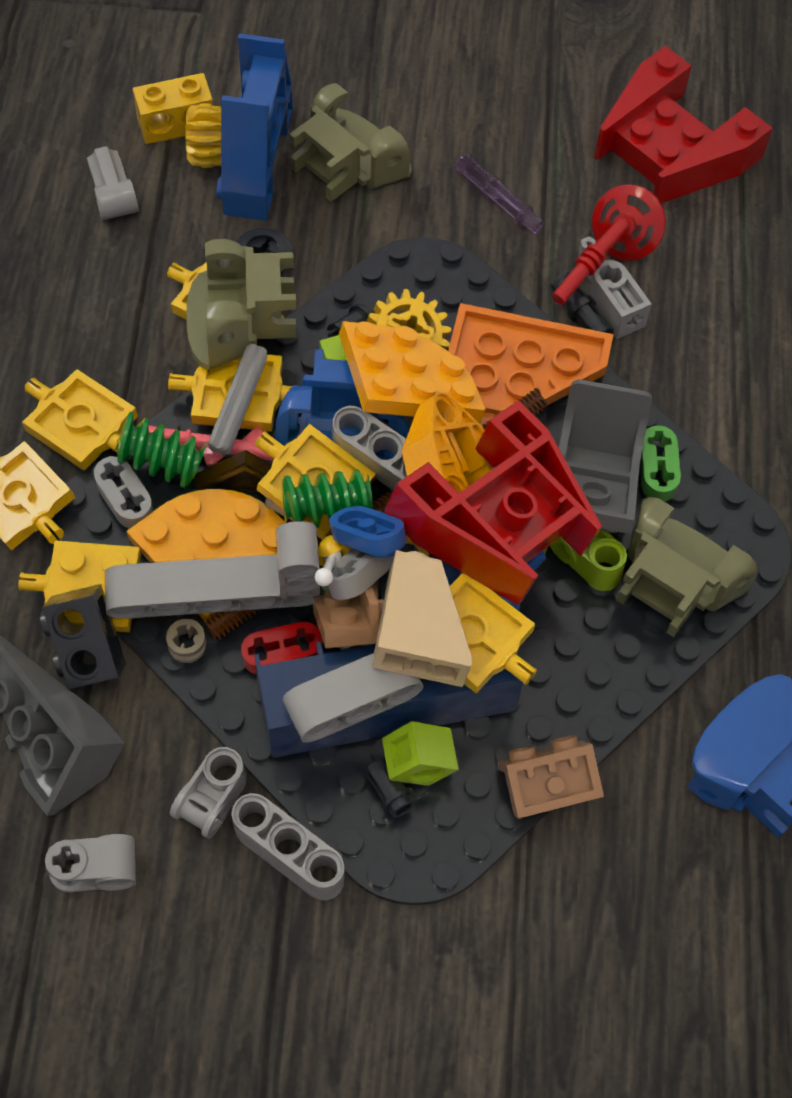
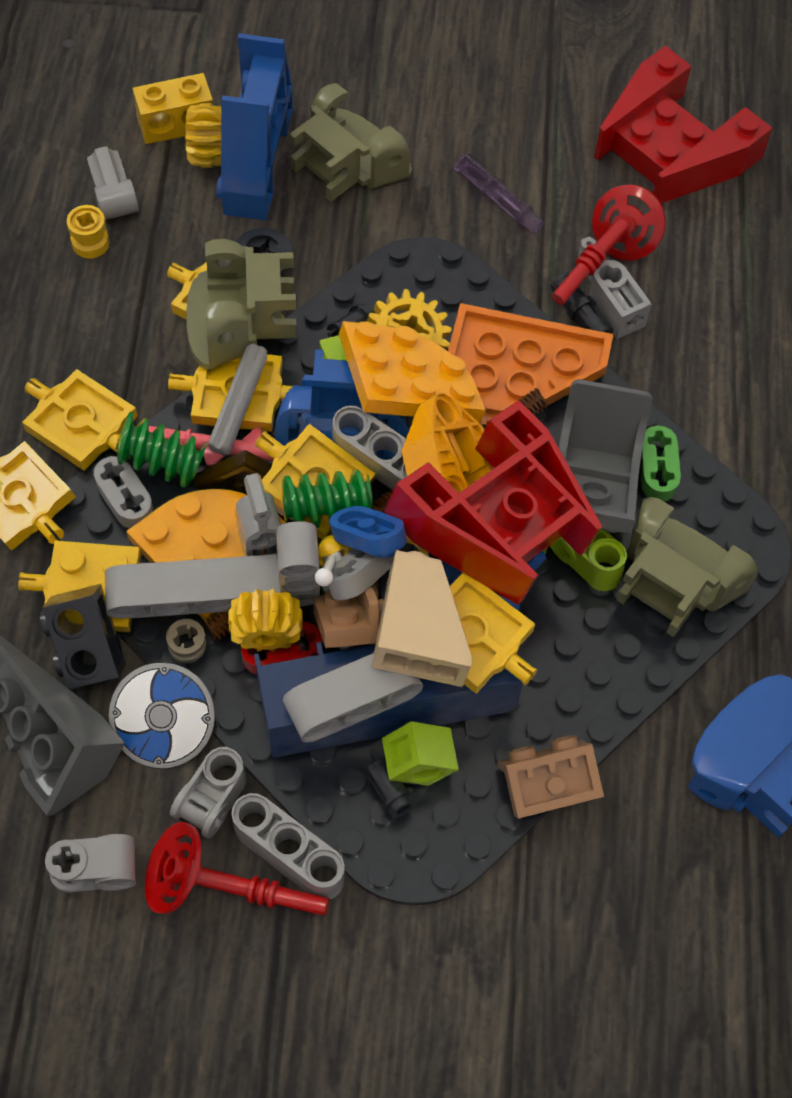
none -> yellow wheel [66,205,109,259]
none -> shield [109,663,215,768]
none -> red dish [145,822,330,916]
none -> yellow gear [228,588,302,652]
none -> light grey piece [236,473,281,556]

